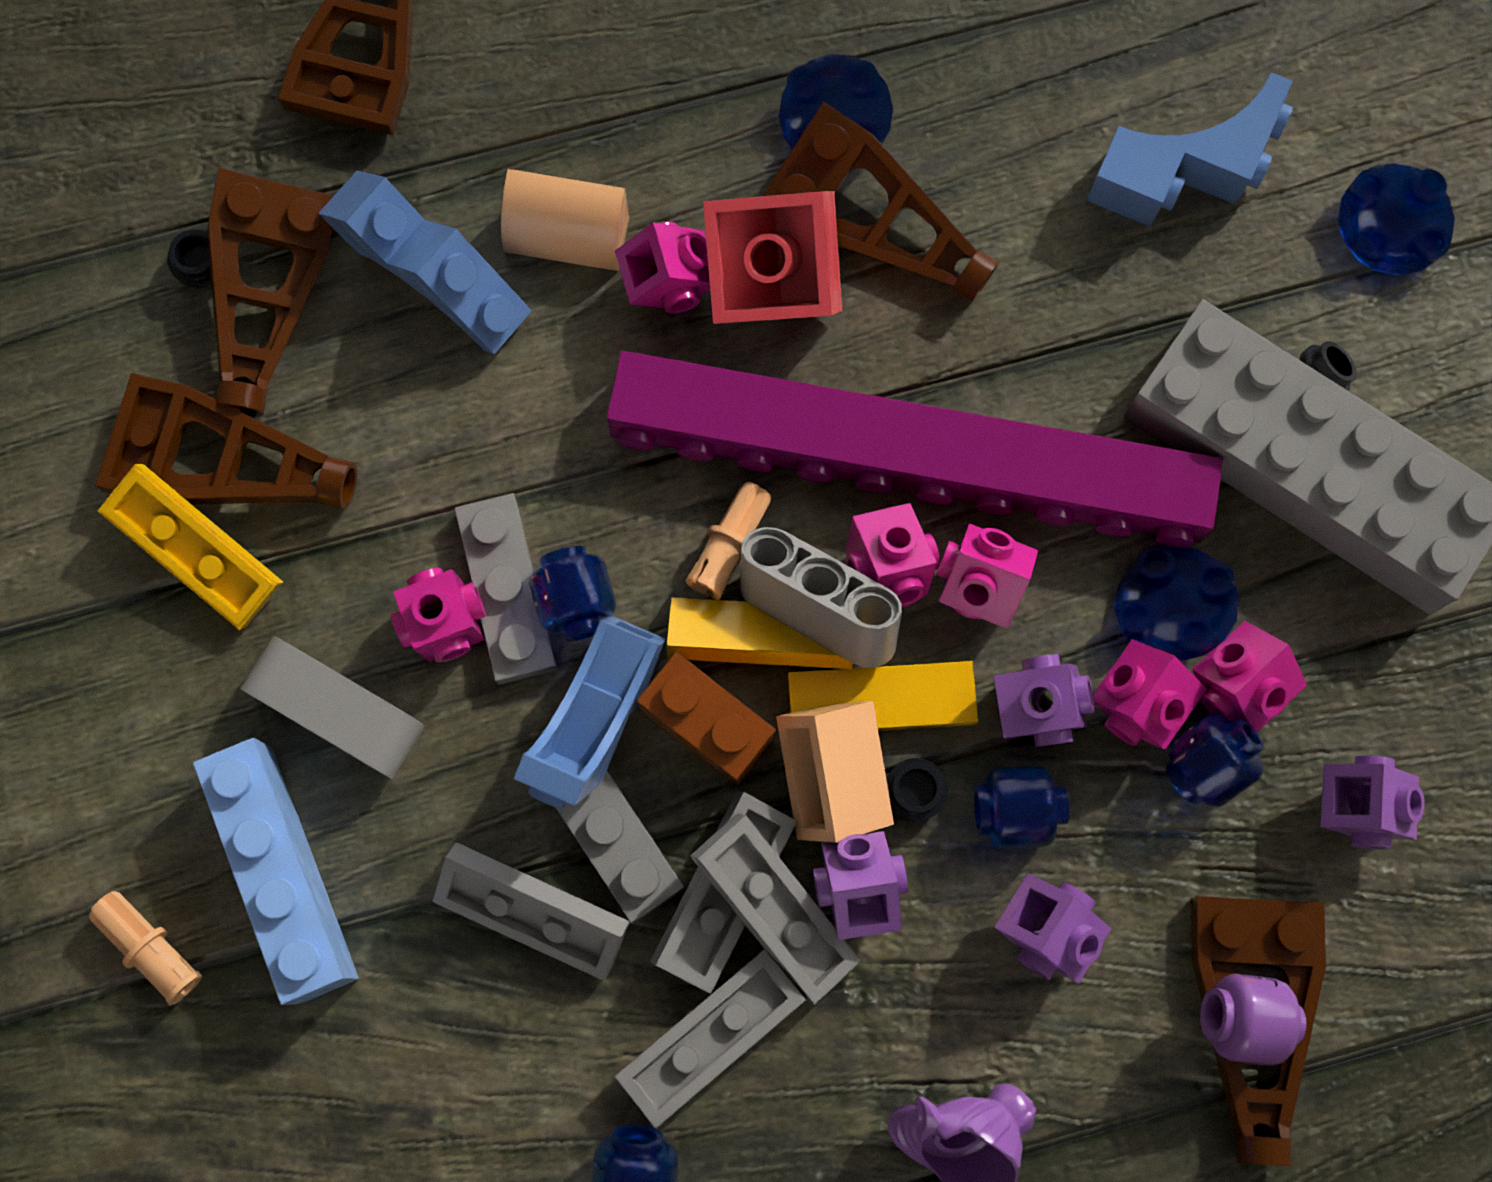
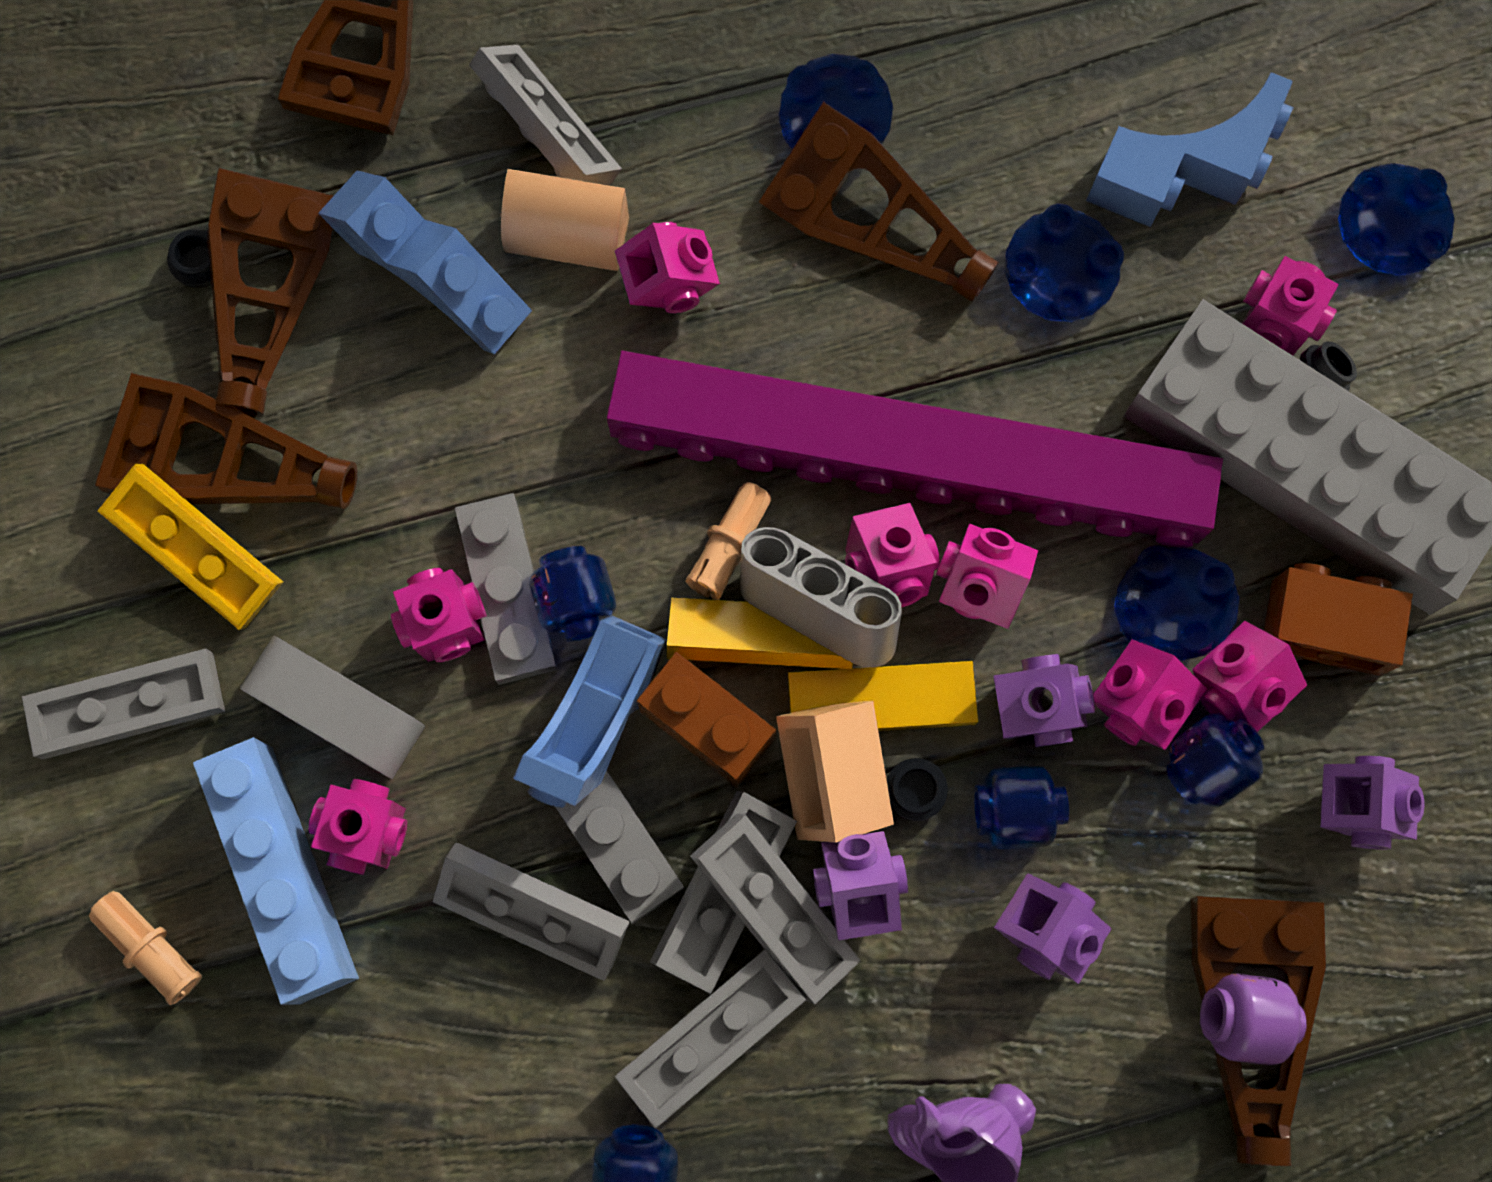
coral slope [703,191,842,324] -> none
none -> light grey plate [22,648,225,760]
none -> dark pink brick [308,778,407,875]
none -> light grey plate [469,45,622,186]
none -> clear blue dish [1004,203,1124,322]
none -> dark pink brick [1242,256,1339,356]
none -> dark orange brick [1264,563,1413,676]

